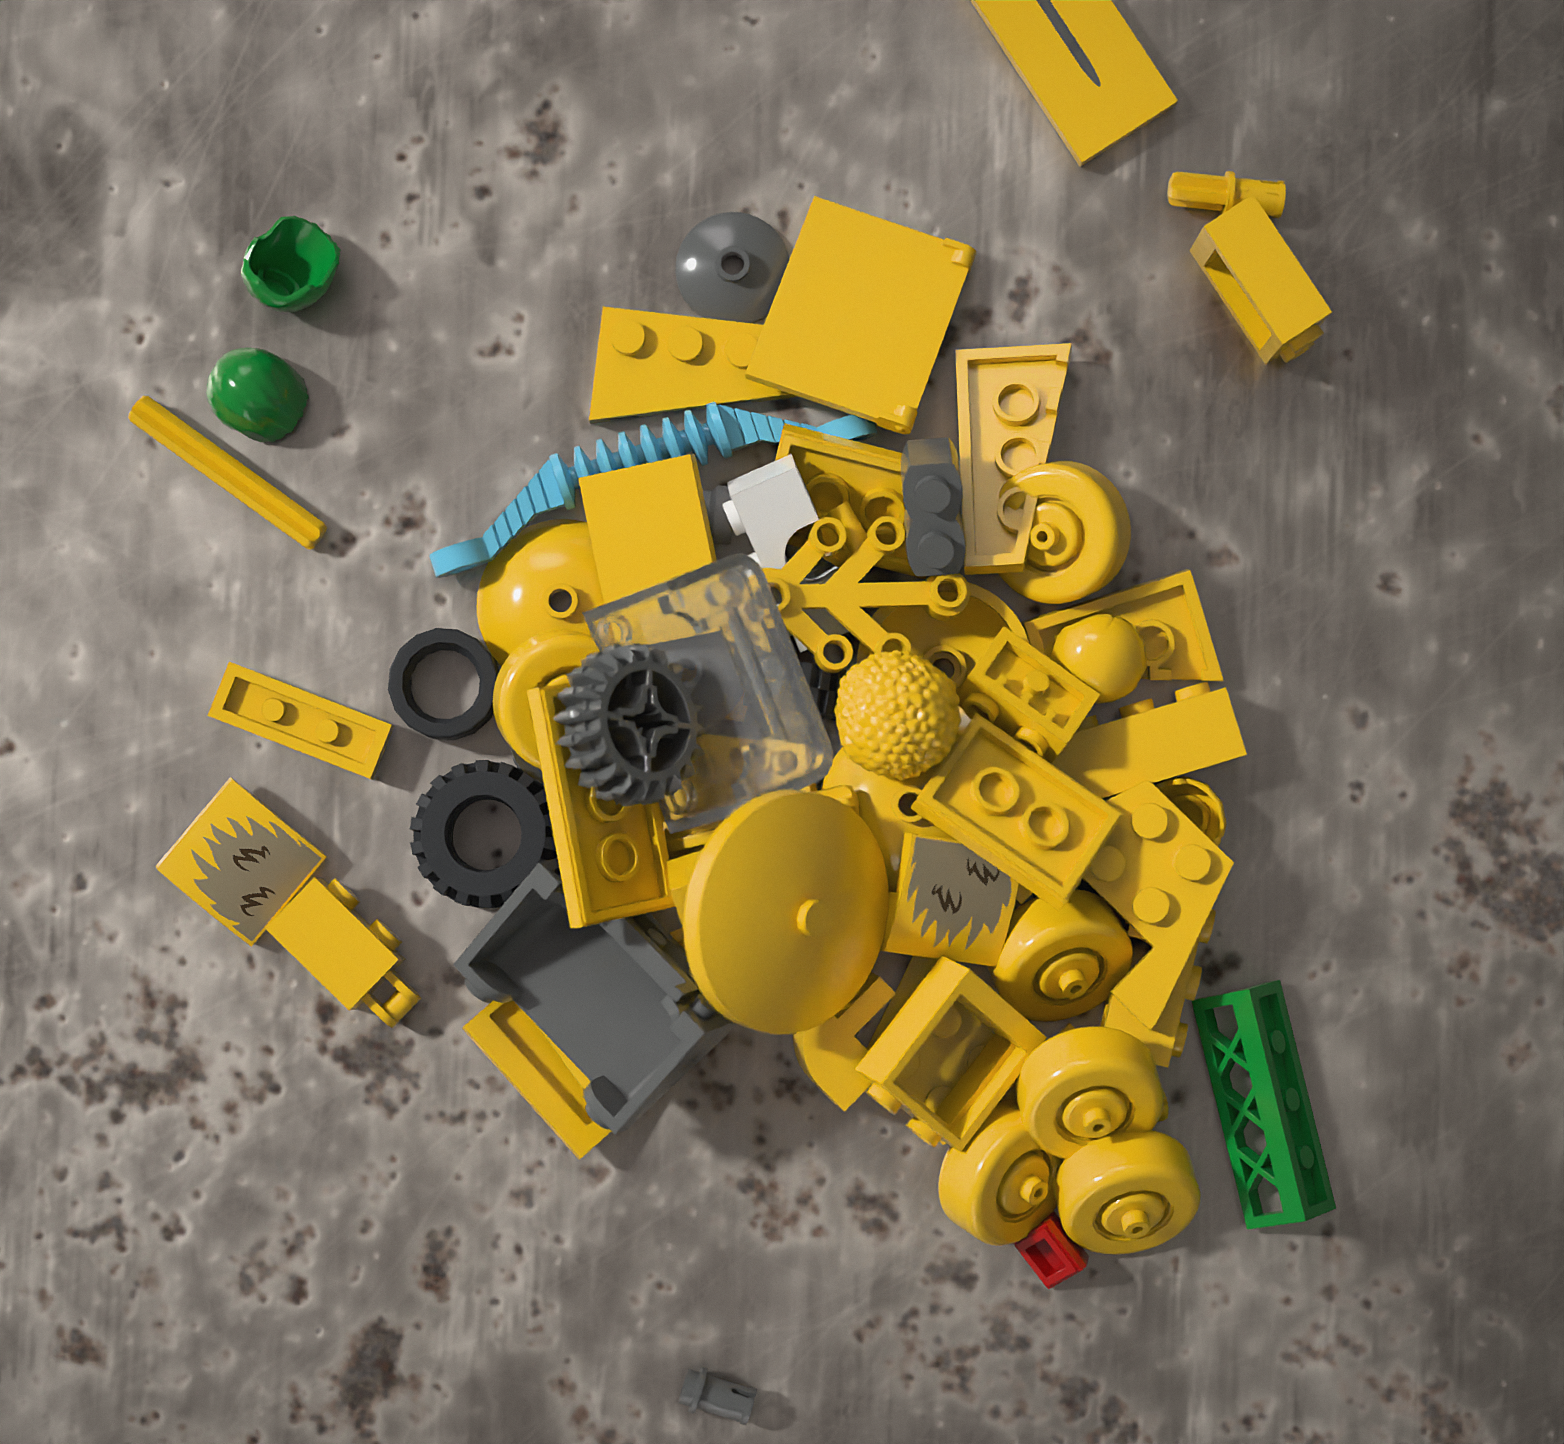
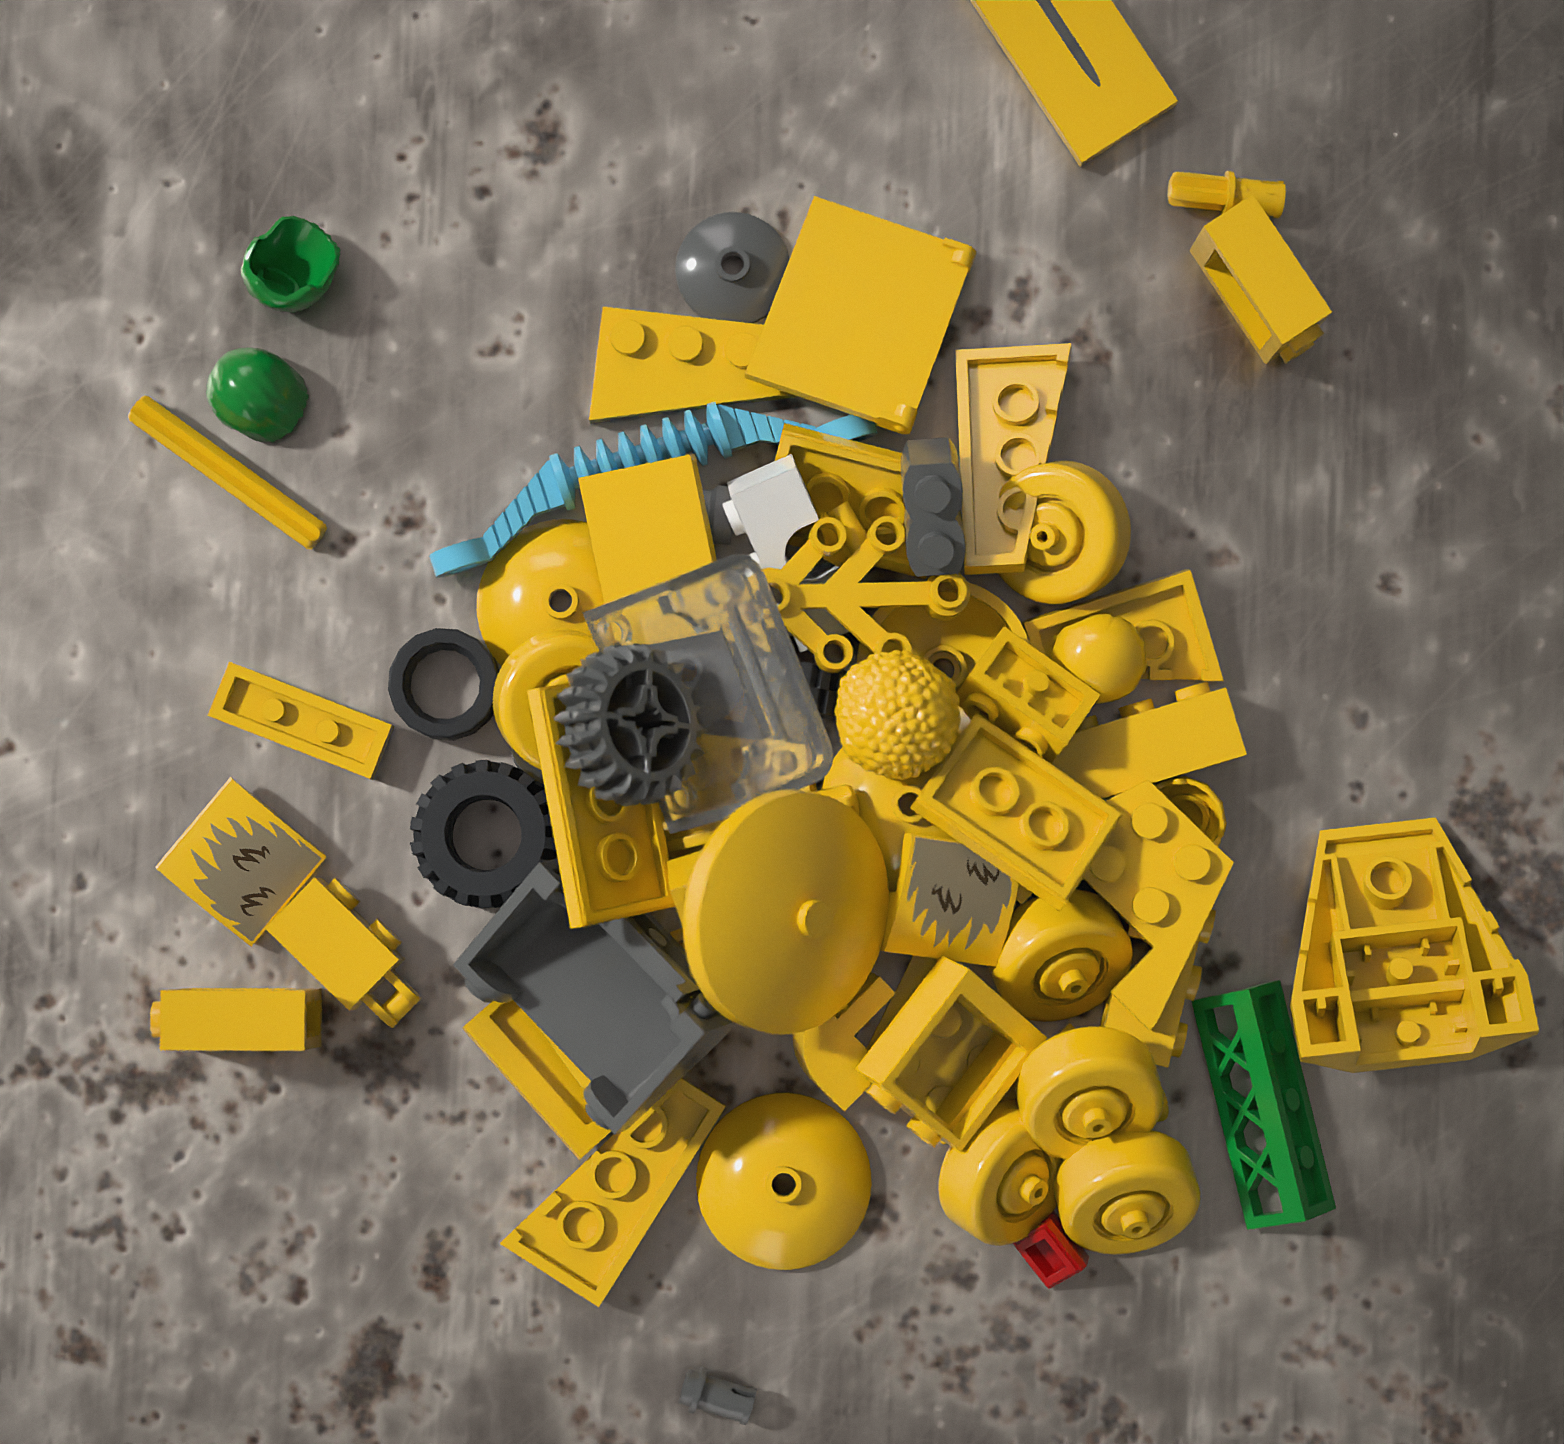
none -> yellow window [150,988,322,1051]
none -> yellow wing [499,1078,726,1307]
none -> yellow dish [696,1093,872,1270]
none -> yellow wedge [1290,817,1539,1073]

